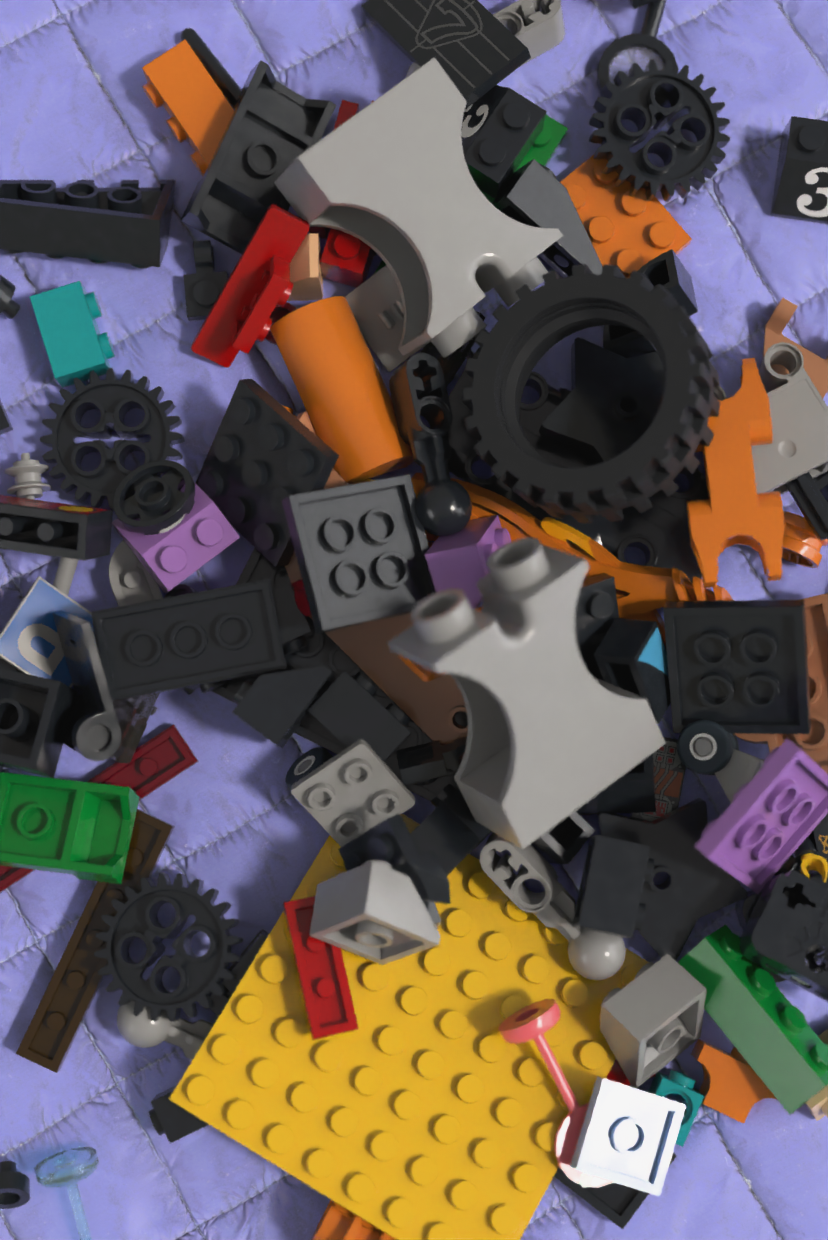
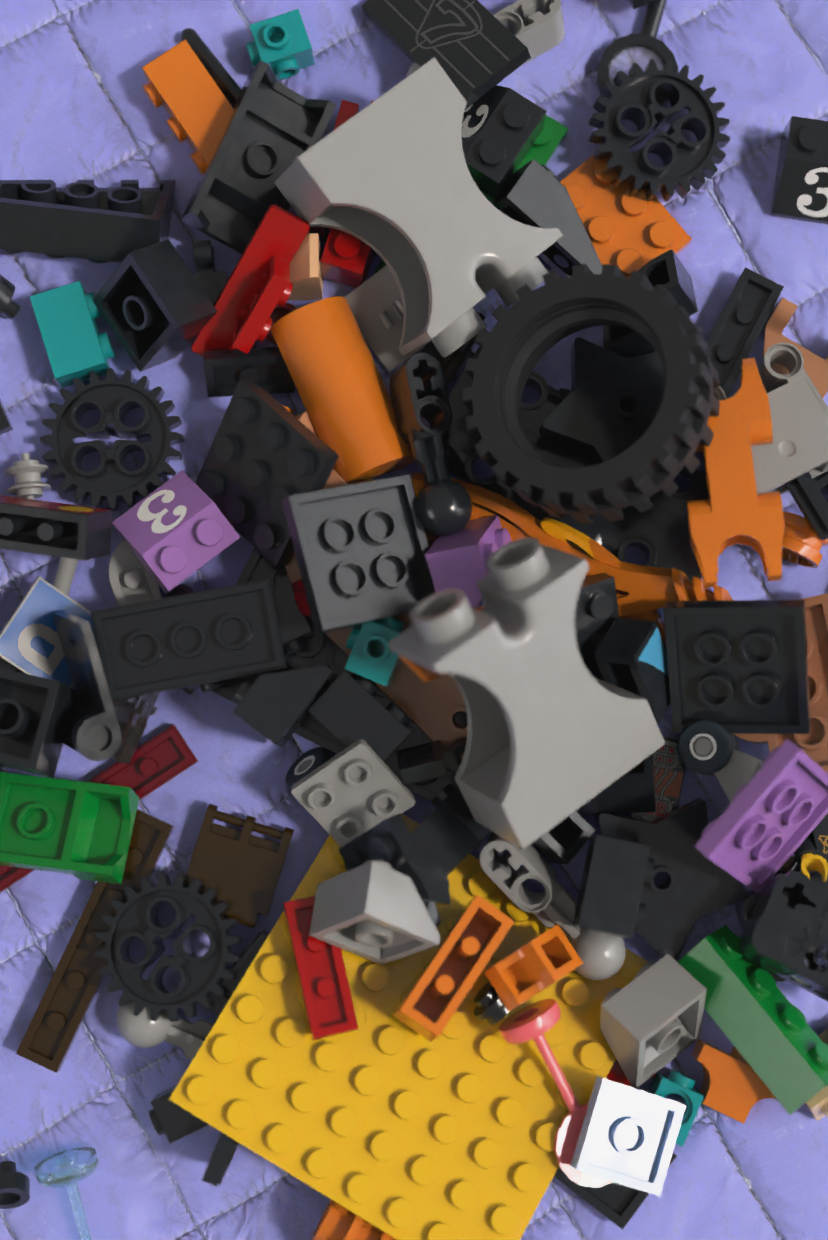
black wheel [113,460,195,535] -> none
none -> black brick [92,239,217,372]
none -> dark brown plate [186,804,294,928]
none -> black tile [202,1133,239,1187]
none -> black plate [203,347,295,397]
none -> teal brick [246,9,314,80]
none -> teal brick [344,617,405,686]
none -> orange brick [393,895,515,1042]
none -> black plate [474,982,509,1025]
none -> orange brick [484,924,583,1012]
none -> black plate [706,267,784,397]

